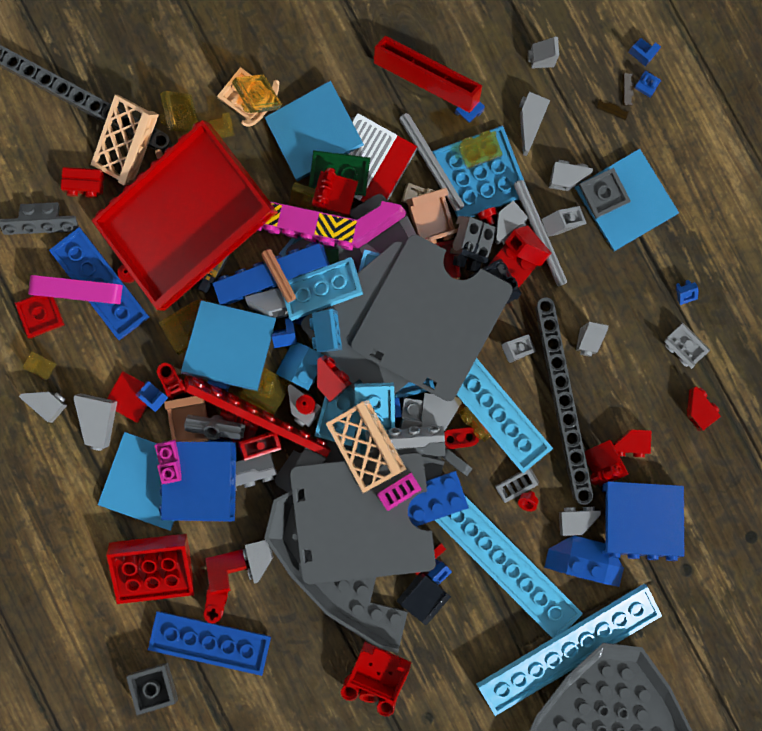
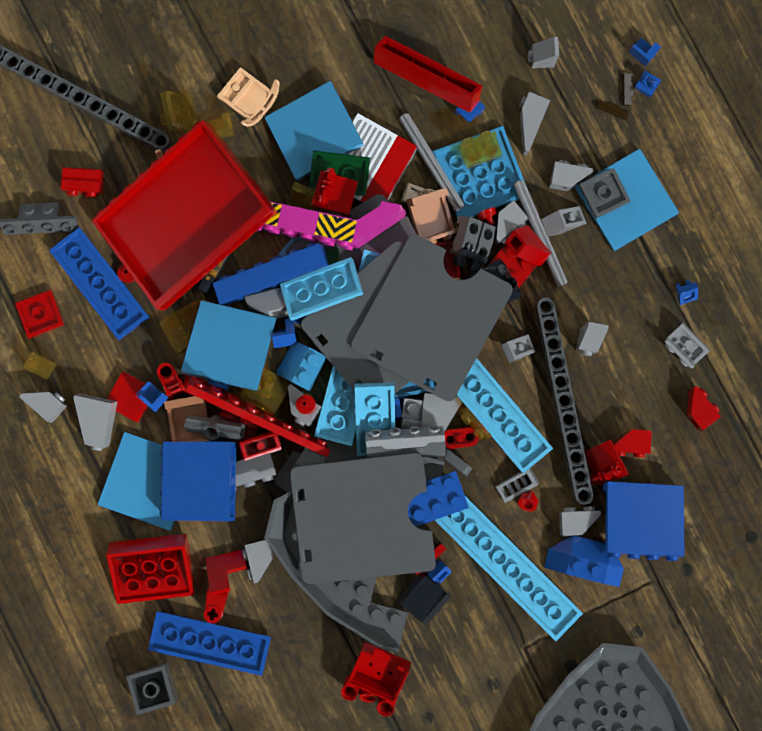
dark pink beam [28,275,123,304] -> none
light nougat fence [91,95,159,185] -> none
dark pink slope [155,440,182,484] -> none
clear yellow tile [232,74,282,113] -> none
nougat axle [261,249,296,303] -> none
dark azure slope [309,309,342,353] -> none
red slope [317,355,352,402] -> none
light nougat fence [326,400,407,493] -> none
dark pink slope [377,472,422,511] -> none
medium azure plate [477,583,662,716] -> none

